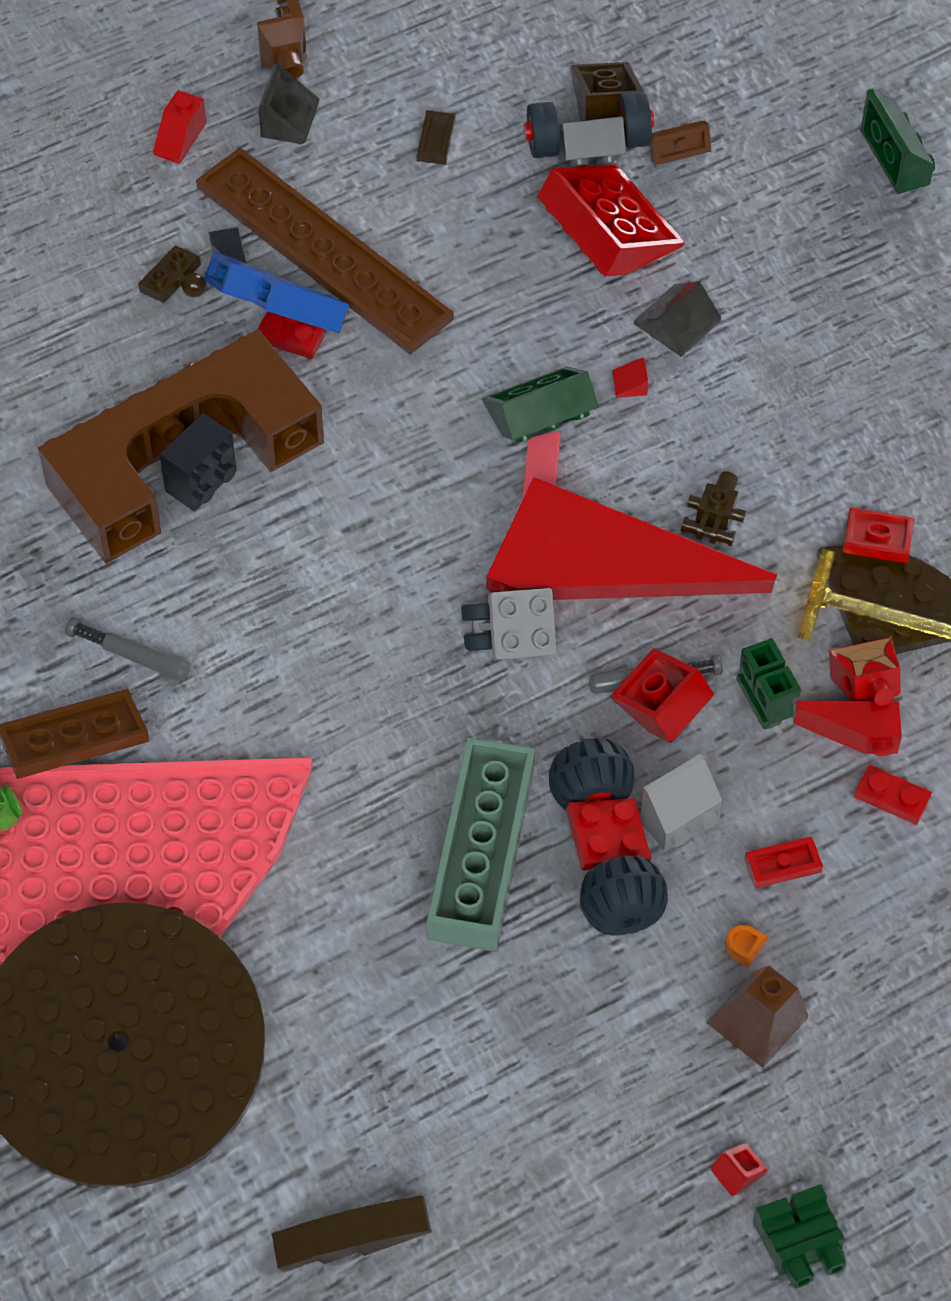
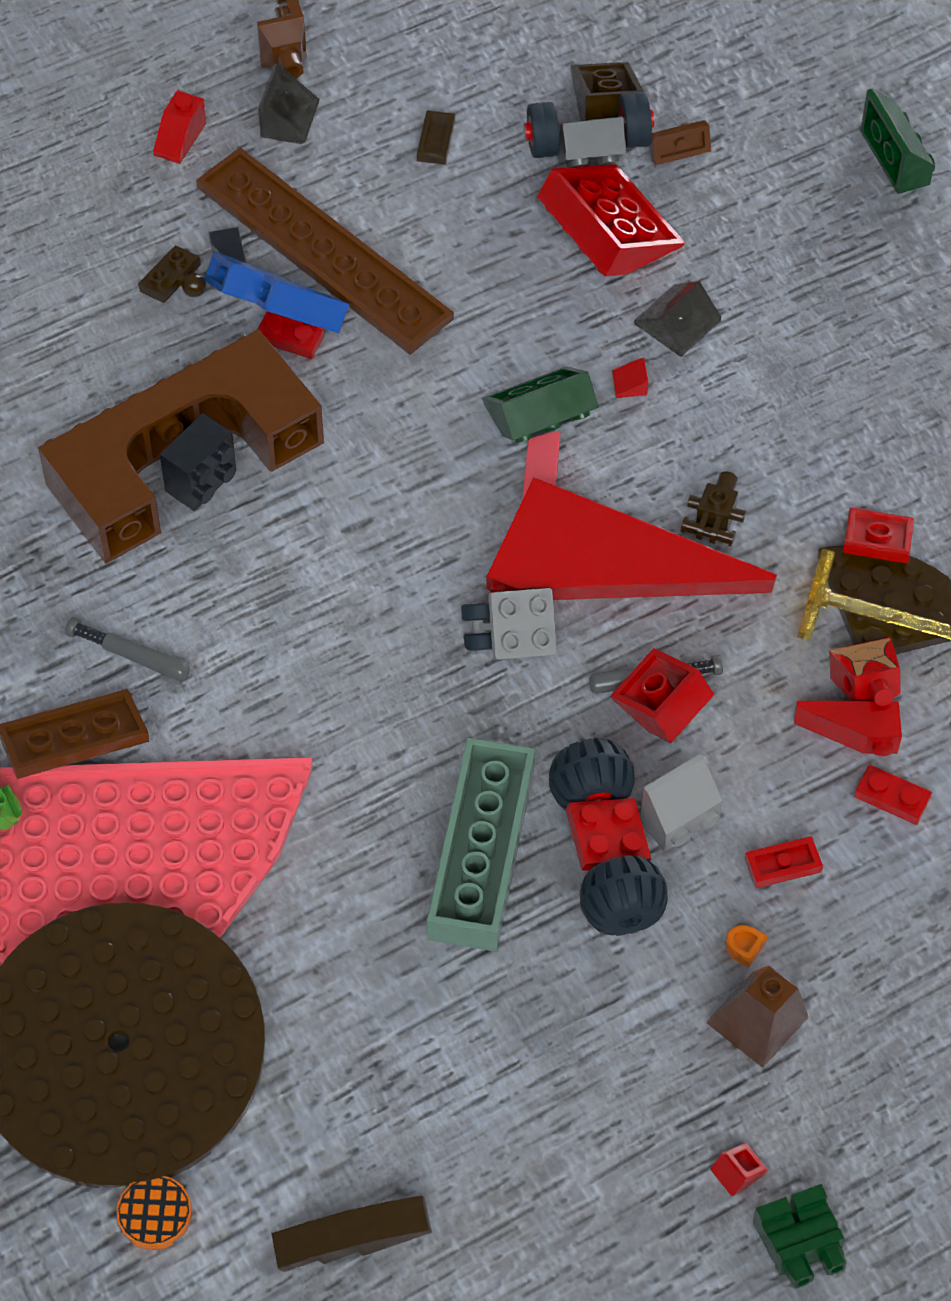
dark green hips [736,638,801,729] -> none
none -> tile [116,1176,192,1250]

